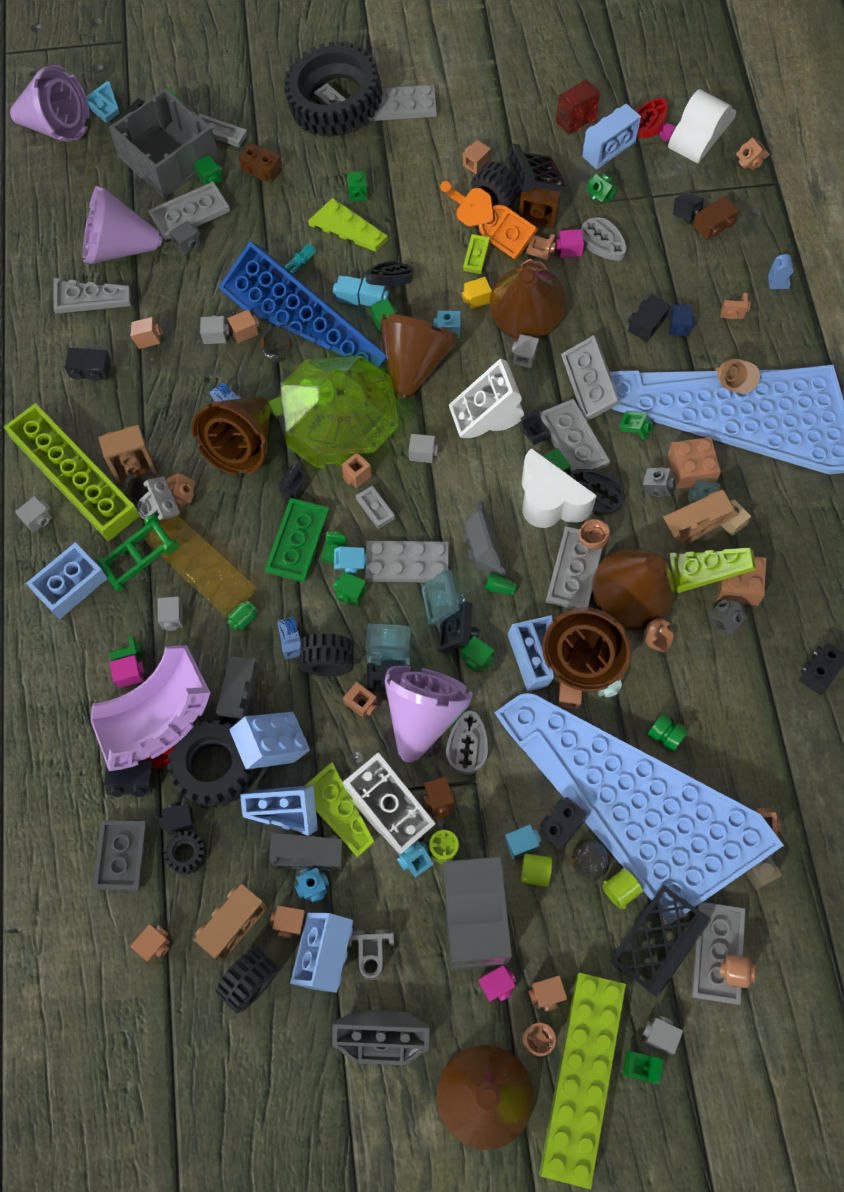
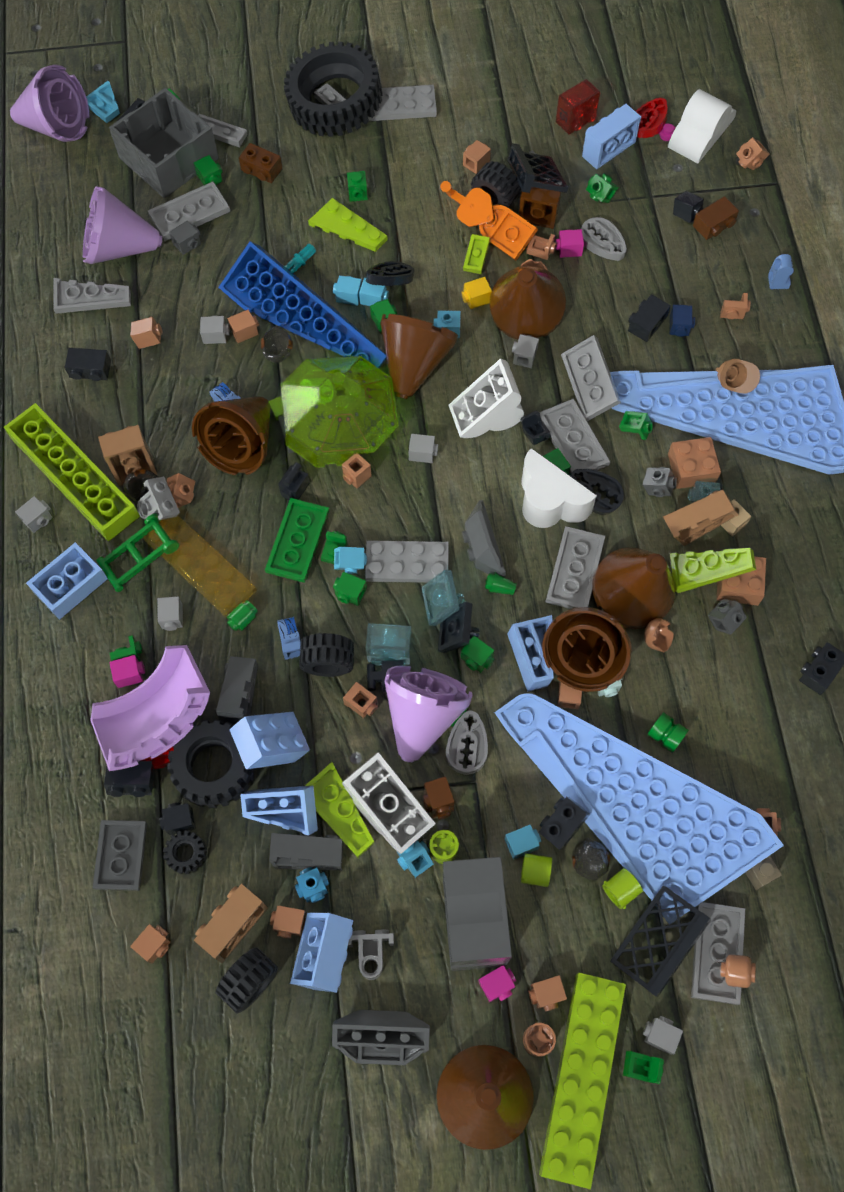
light grey plate [356,486,395,529] -> none
nougat hair [579,519,610,550] -> none

